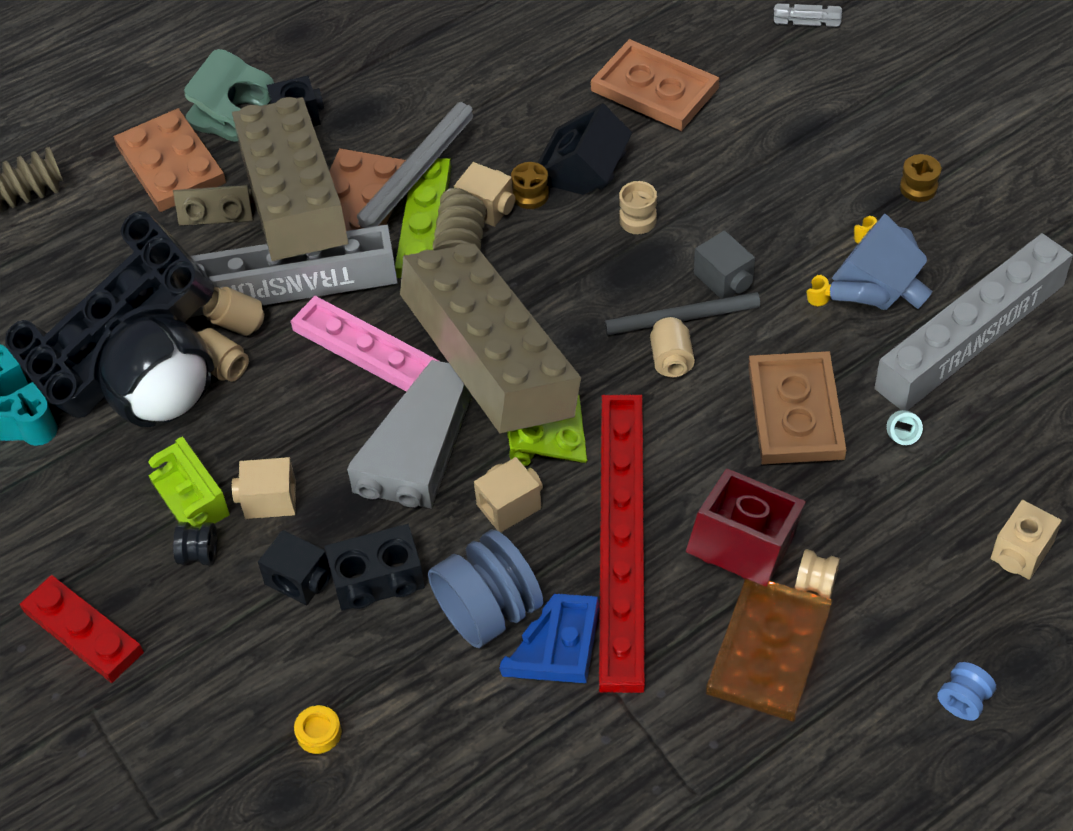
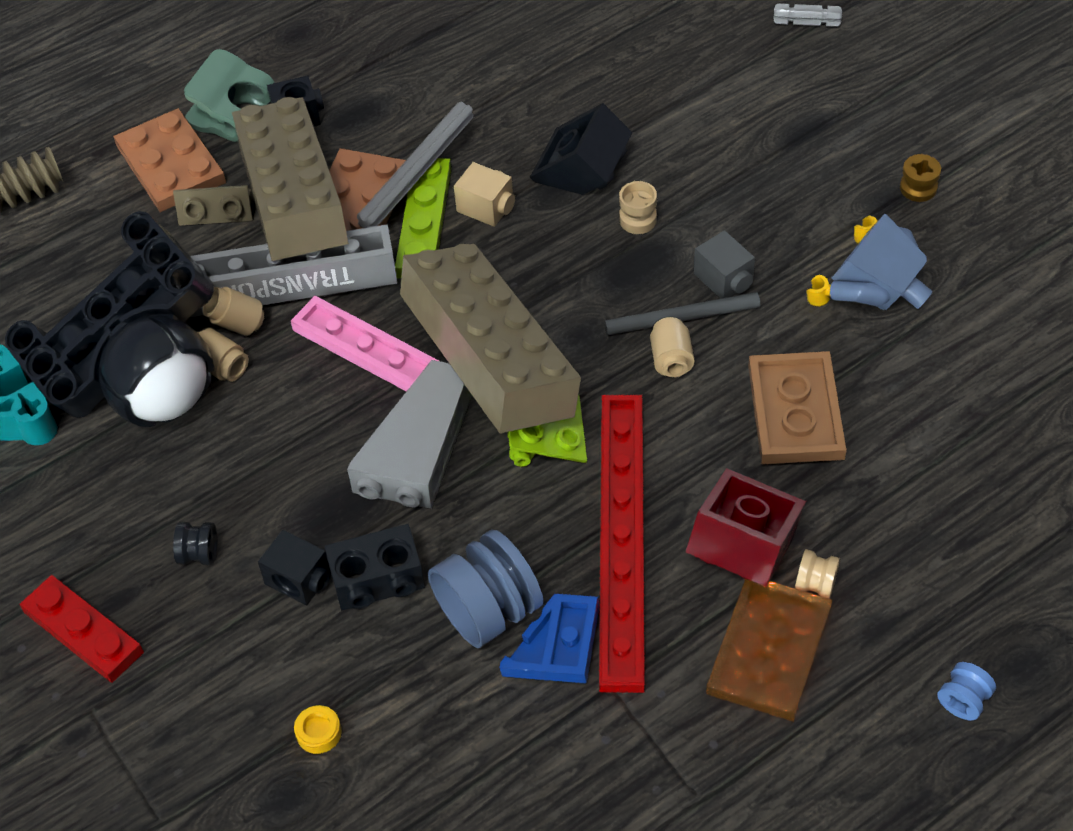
lime hinge [148,436,230,526] -> none
tan brick [232,457,296,519] -> none
dark tan piece [433,188,486,250] -> none
tan brick [474,457,543,532] -> none
pearl gold wheel [511,162,549,209] -> none
nougat plate [591,39,719,131] -> none
light grey brick [874,233,1073,411] -> none
light aqua hinge [887,410,923,445] -> none
tan brick [991,500,1062,580] -> none

